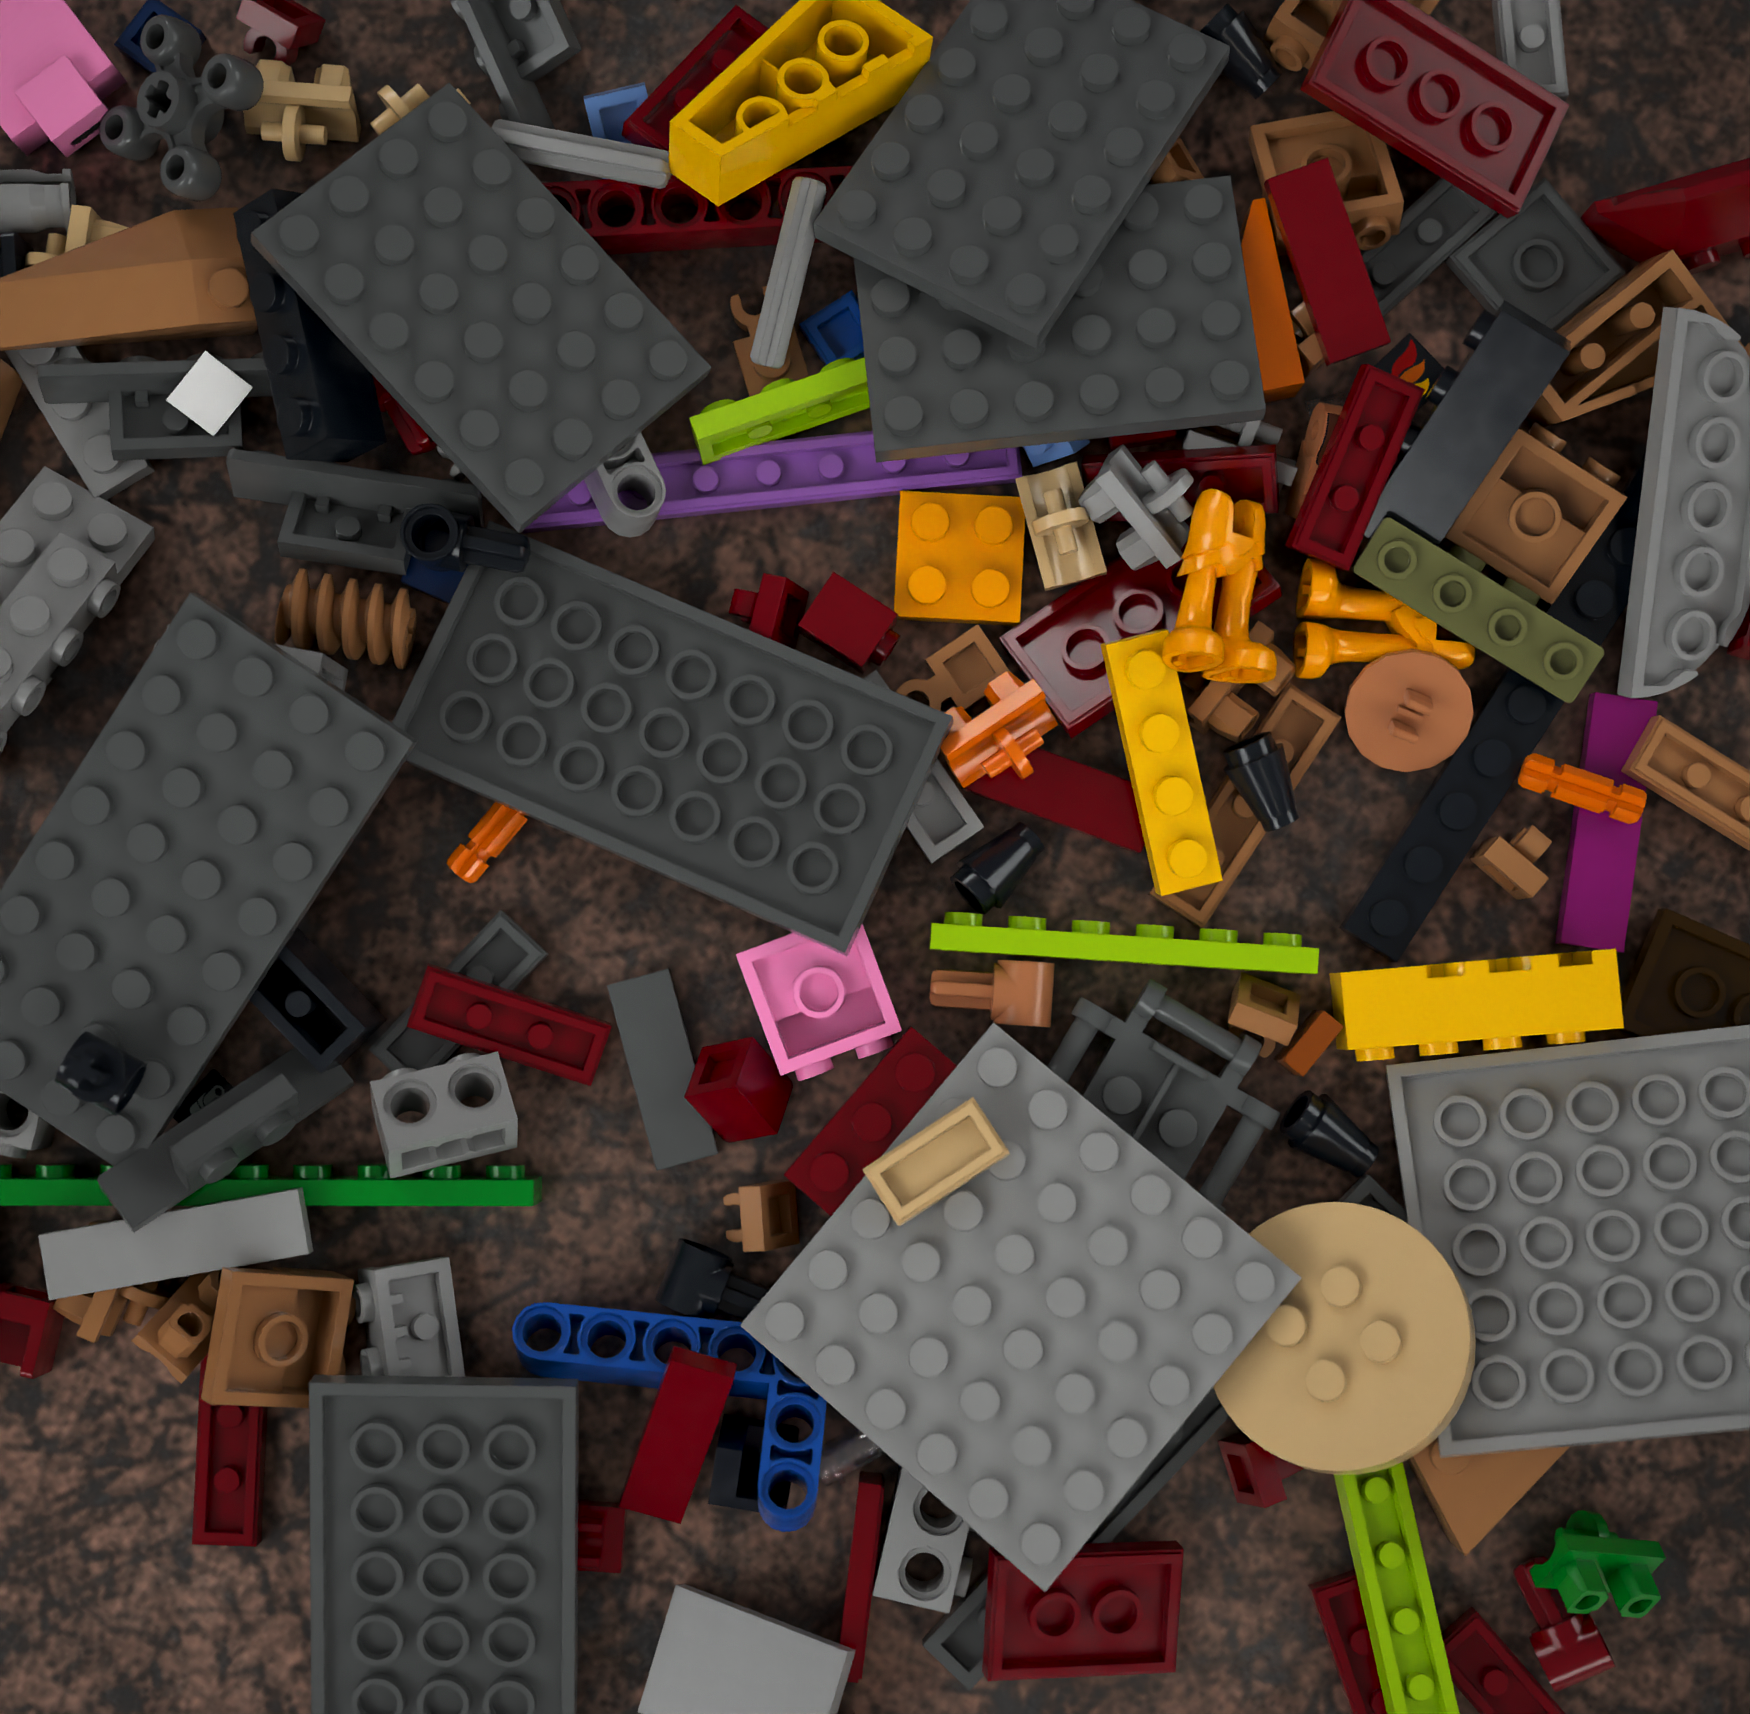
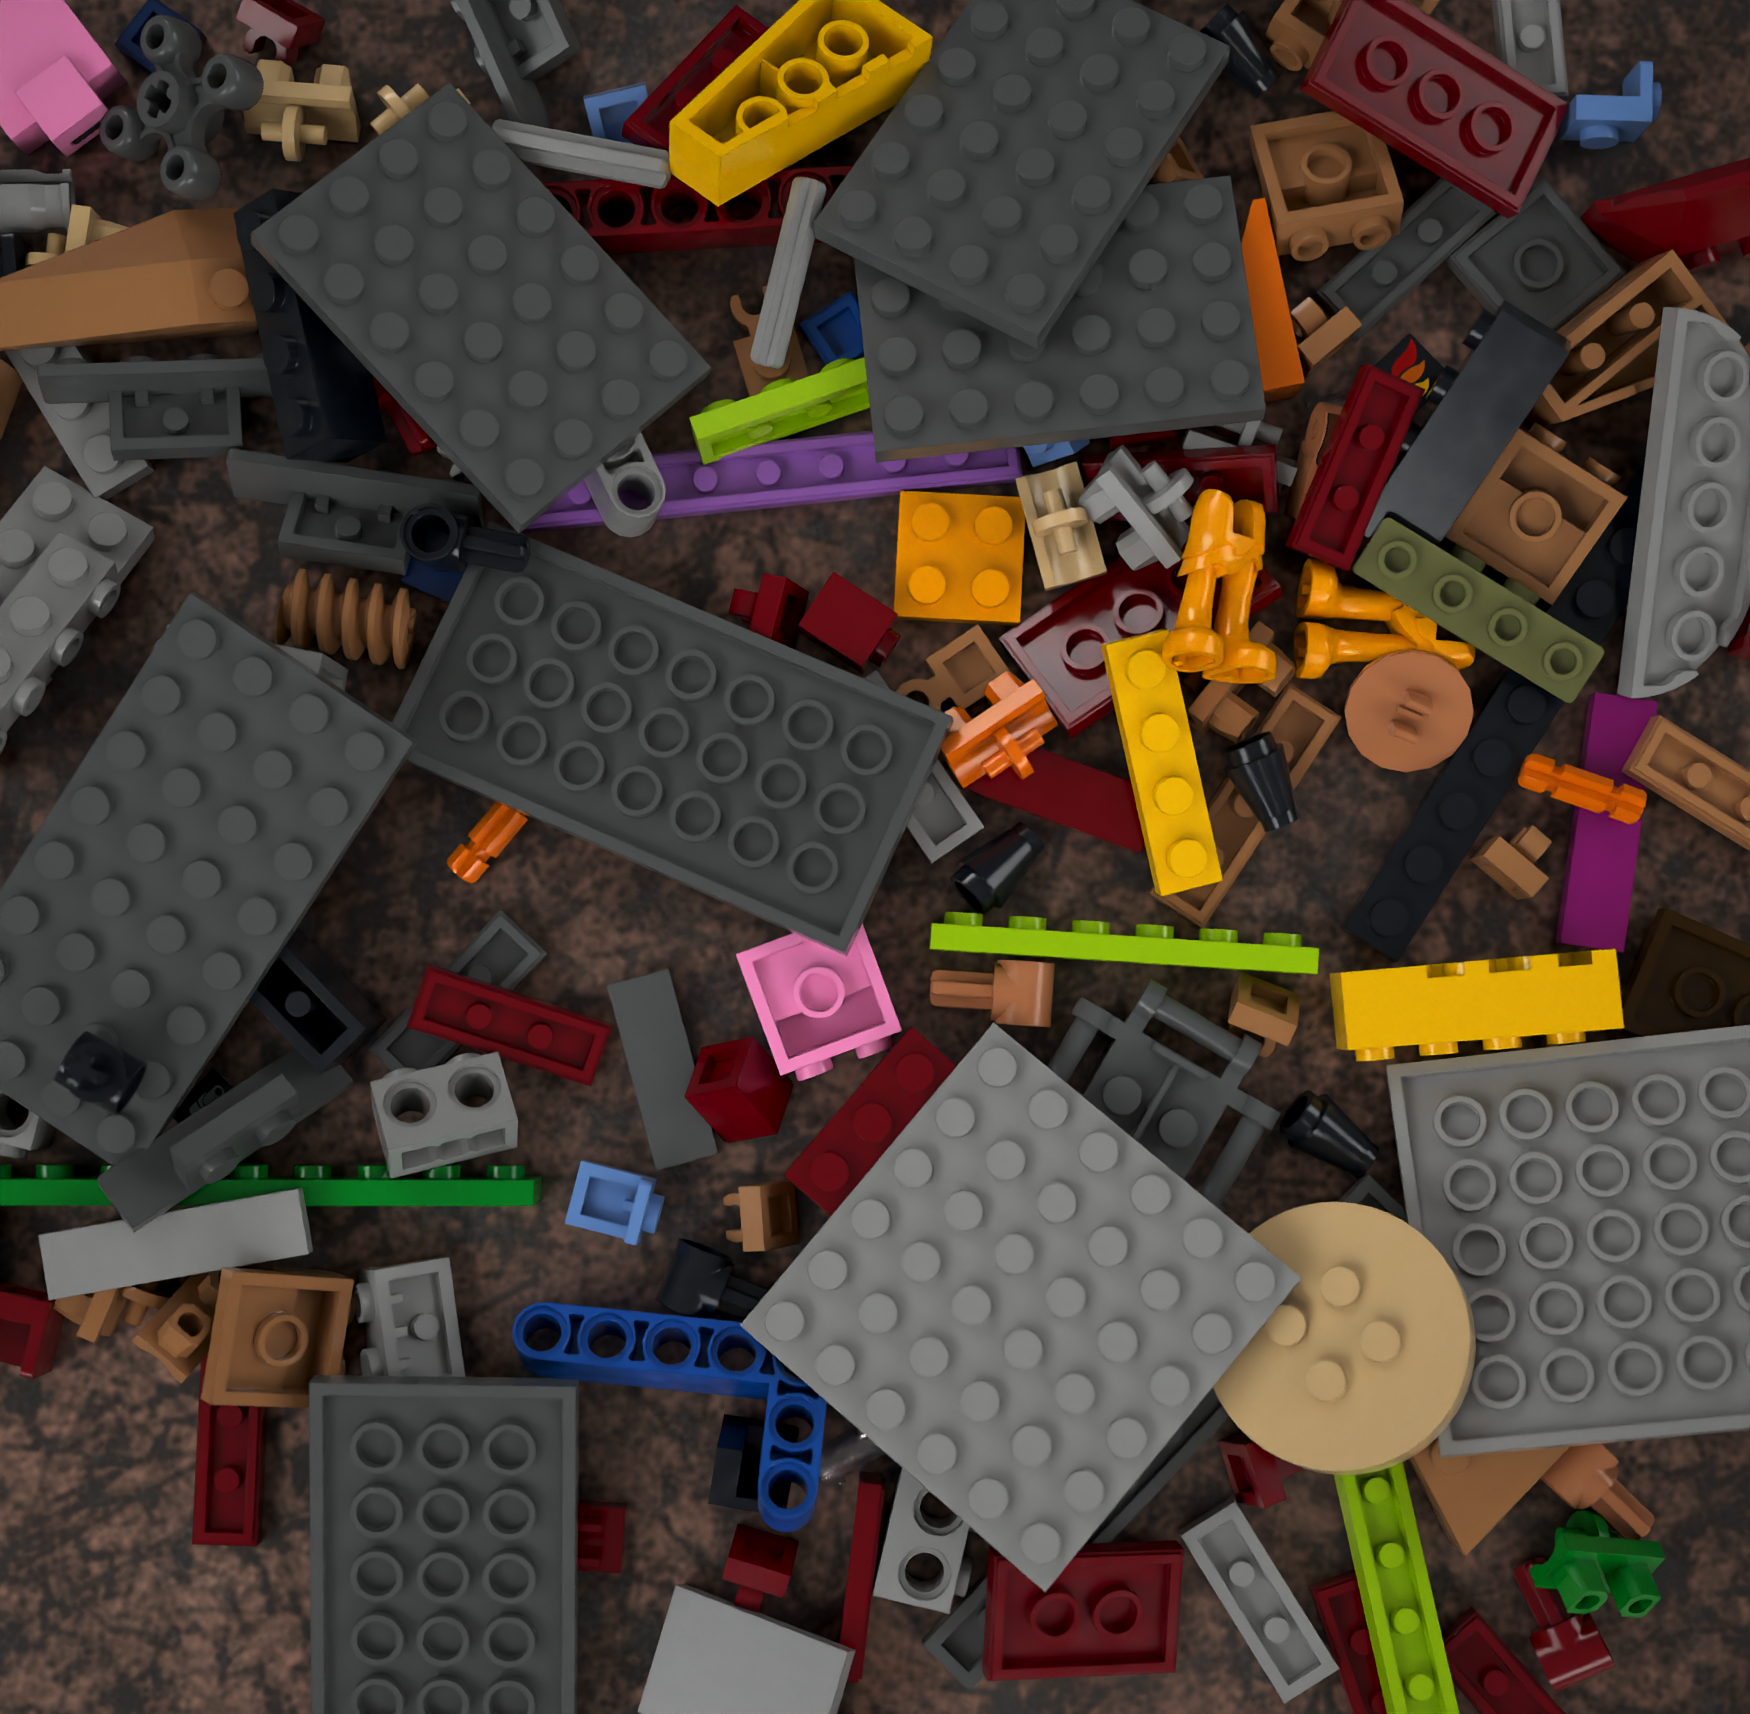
white sticker [166,351,253,436] -> none
dark red tile [619,1346,737,1524] -> none
tan tile [862,1097,1010,1227] -> none
dark red tile [1264,157,1391,367] -> none
dark orange tile [1274,1010,1344,1077] -> none
none -> medium blue bracket [565,1159,665,1246]
none -> dark red tile [721,1523,799,1613]
none -> light grey plate [1178,1497,1339,1704]
none -> nougat axle [1540,1444,1655,1540]
none -> medium blue bracket [1560,61,1662,149]

